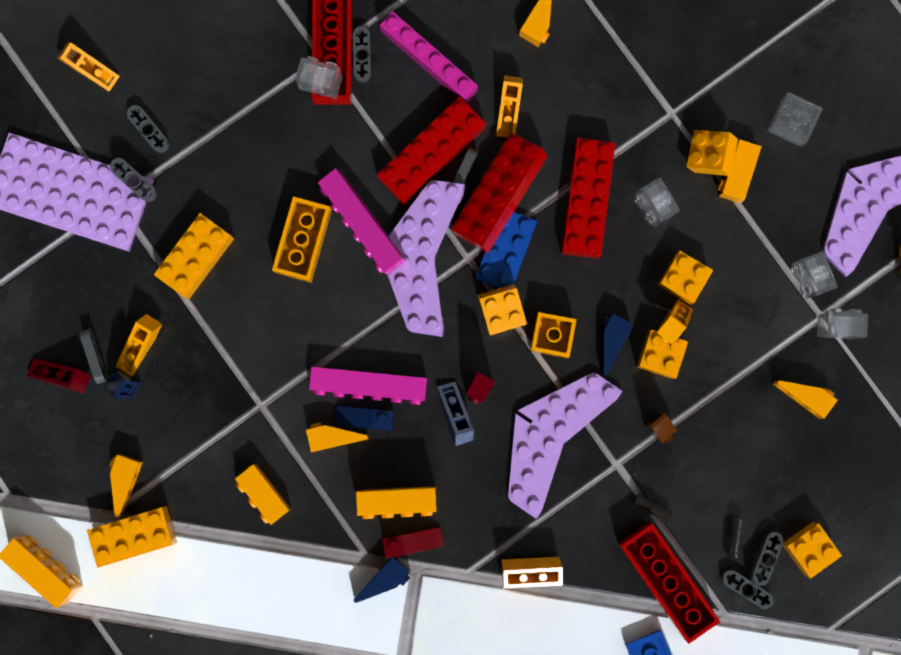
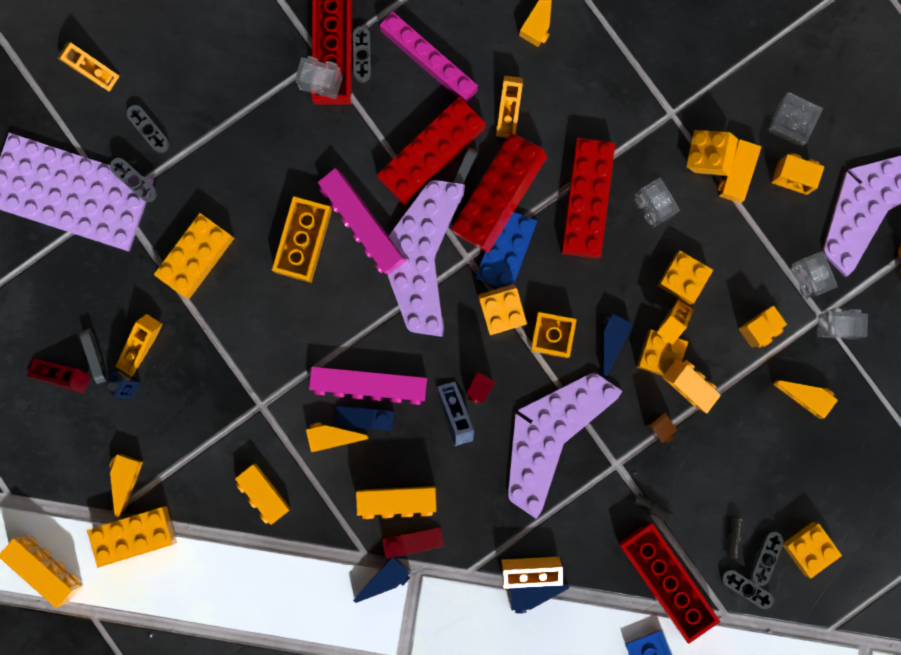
none -> dark blue slope [510,582,569,614]
none -> light orange brick [662,359,721,414]
none -> light orange brick [739,306,787,348]
none -> light orange brick [771,153,825,195]

